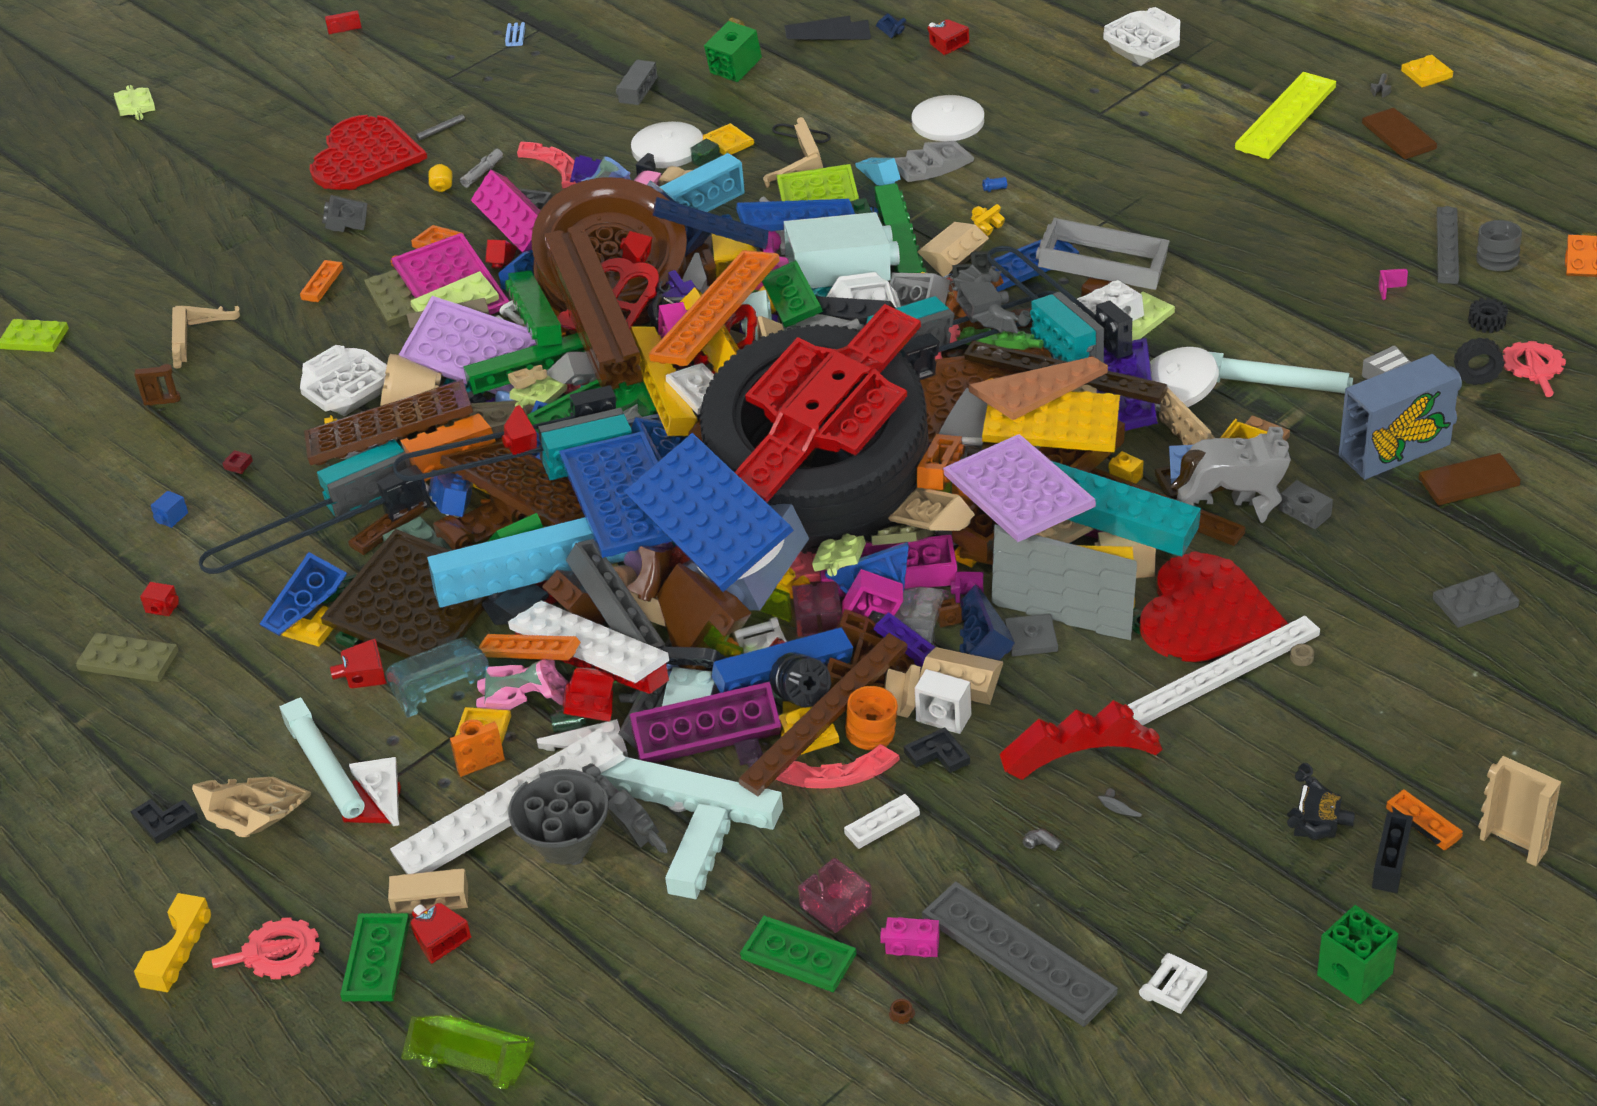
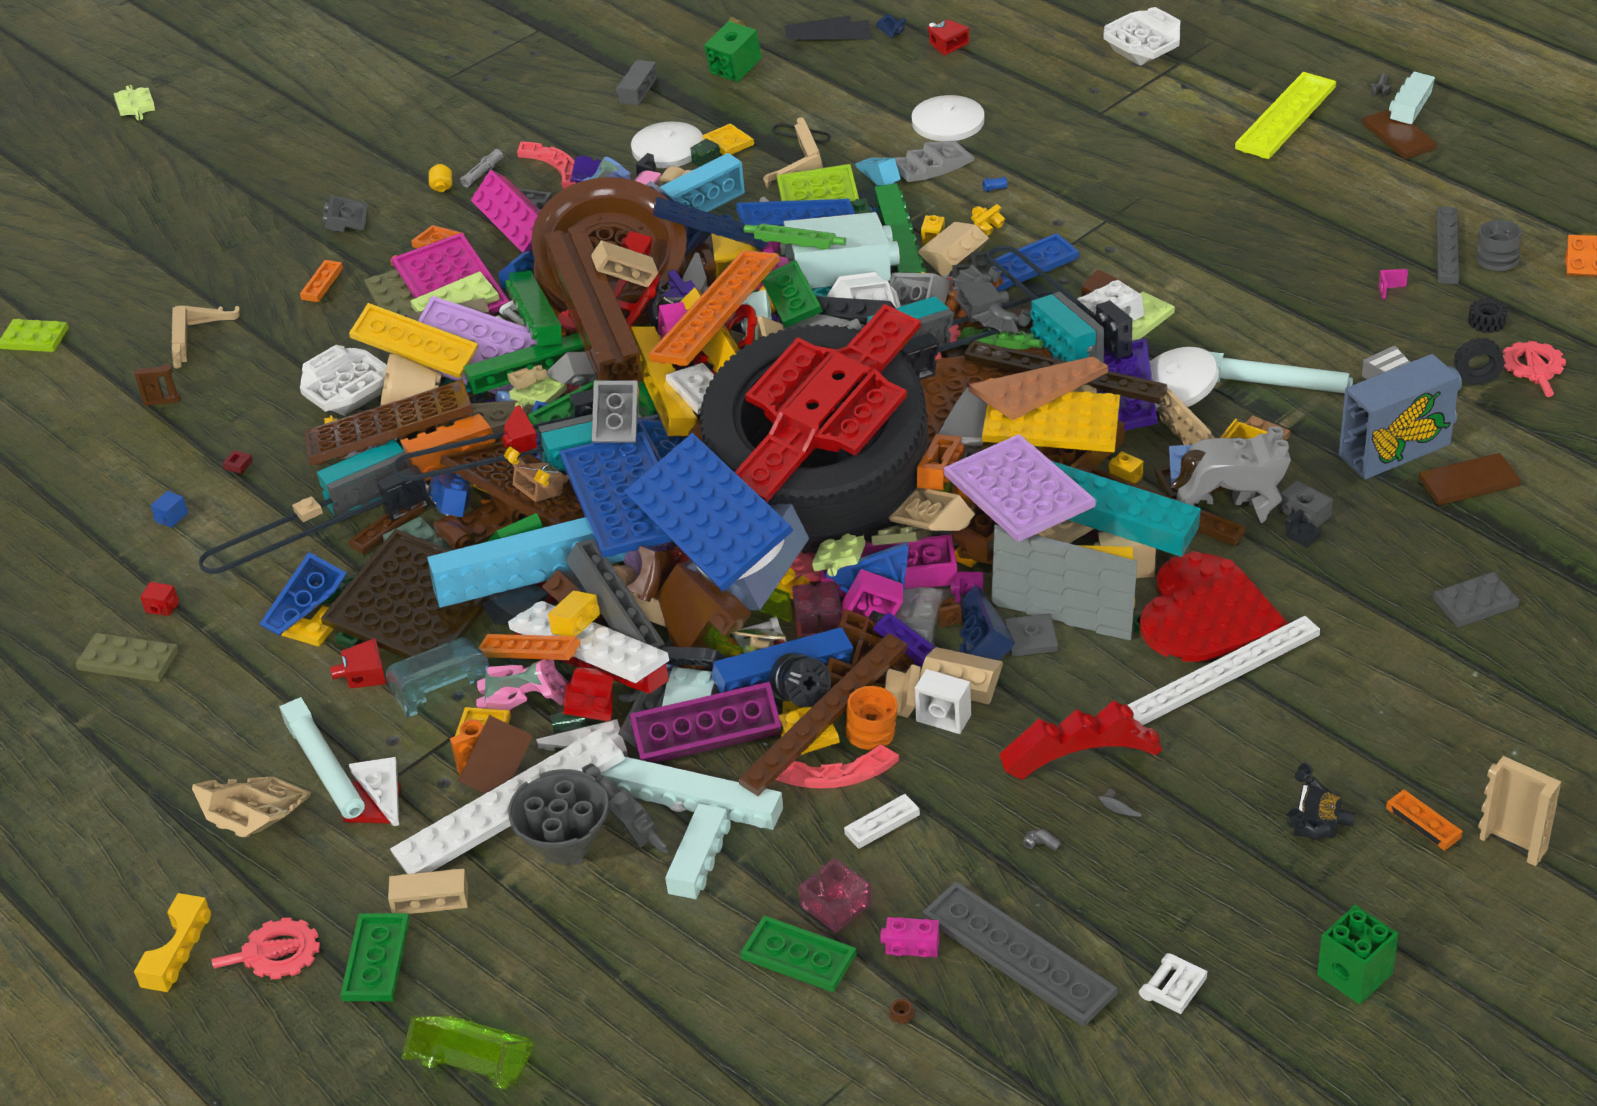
black plate [130,799,199,844] -> none
red plate [310,115,427,190] -> none
red plate [325,10,362,34] -> none
red torso [410,903,471,964] -> none
flat silver bar [416,114,465,141] -> none
red slope [485,239,517,269] -> none
light blue tile [505,22,525,47] -> none
clear purple plate [734,737,763,768] -> none
black plate [904,727,970,773] -> none
light grey window [1036,218,1170,290] -> none
dark tan tile [1290,644,1314,666] -> none
black brick [1372,811,1413,894] -> none
yellow plate [1401,55,1454,88] -> none
none -> tan plate [292,496,323,522]
none -> yellow plate [349,303,478,379]
none -> reddish brown tile [458,715,533,794]
none -> medium nougat torso [504,447,569,502]
none -> yellow brick [548,590,600,637]
none -> tan brick [591,240,658,287]
none -> light grey slope [592,381,639,443]
none -> tan shield [732,628,785,652]
none -> bright green plate [744,224,846,250]
none -> yellow brick [921,215,945,245]
none -> black bracket [1285,509,1321,548]
none -> light aqua brick [1389,72,1435,125]

